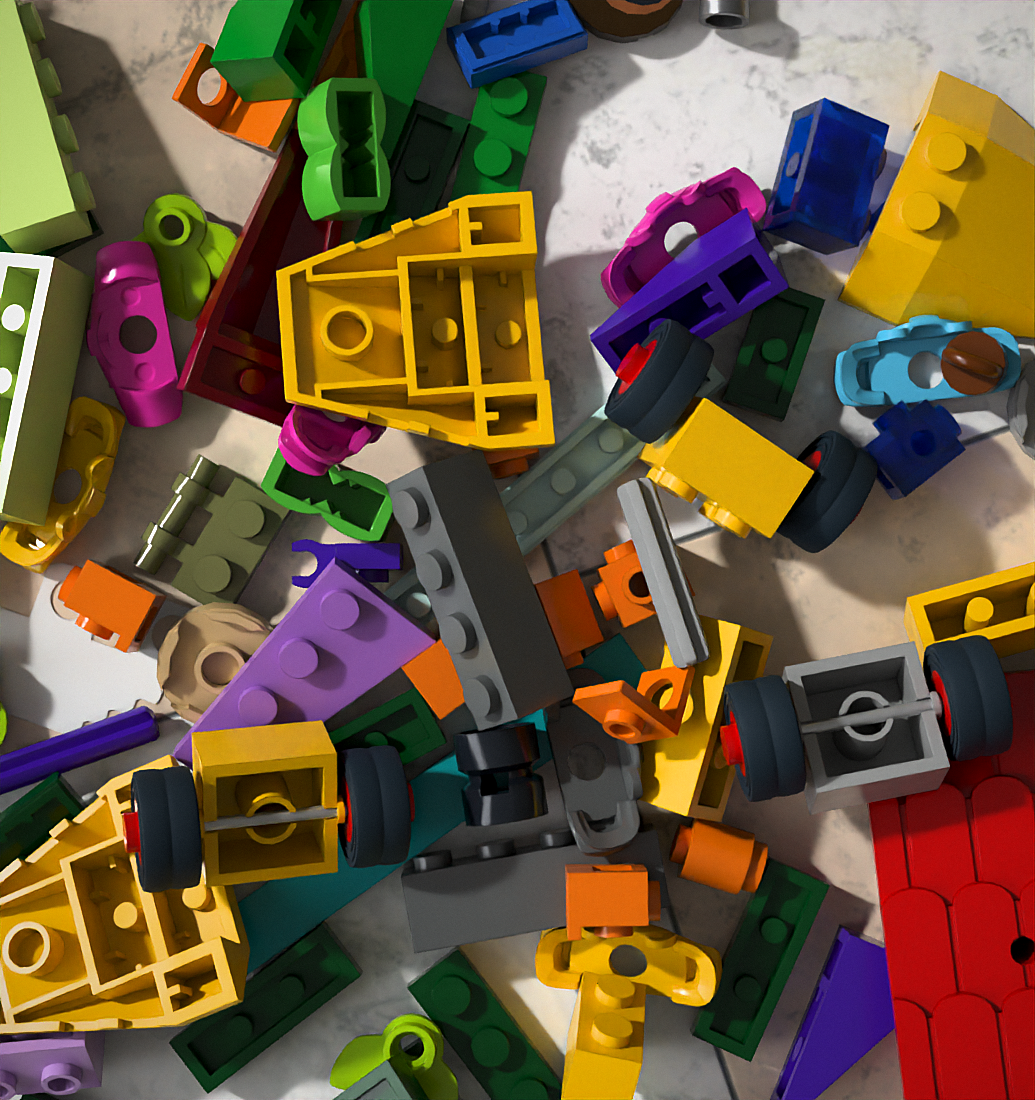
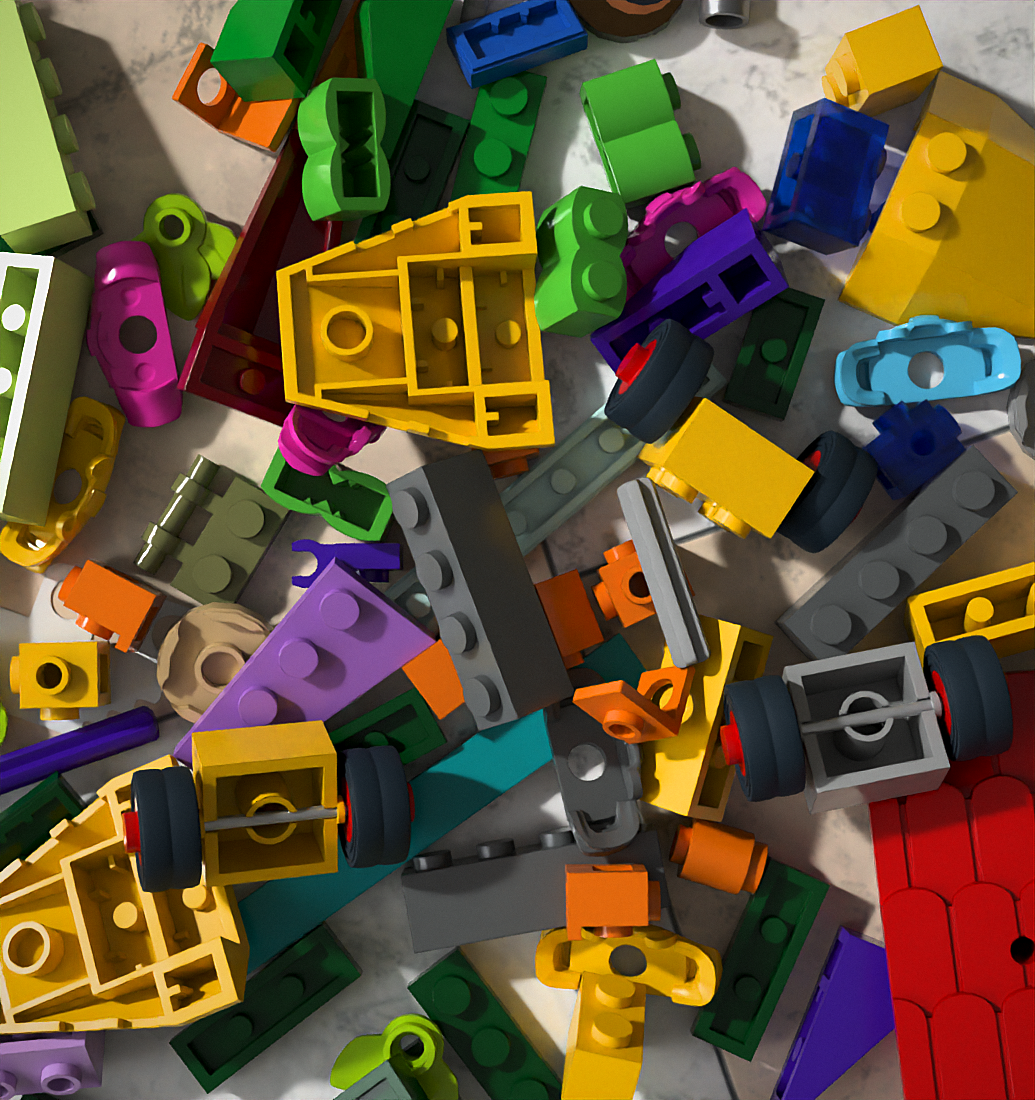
black wheel [453,722,549,827] -> none
reddish brown tile [941,331,1009,396] -> none
none -> yellow brick [10,641,111,720]
none -> bright green brick [534,186,628,338]
none -> bright green brick [579,59,701,210]
none -> dark grey brick [774,445,1018,661]
none -> yellow brick [822,5,943,127]

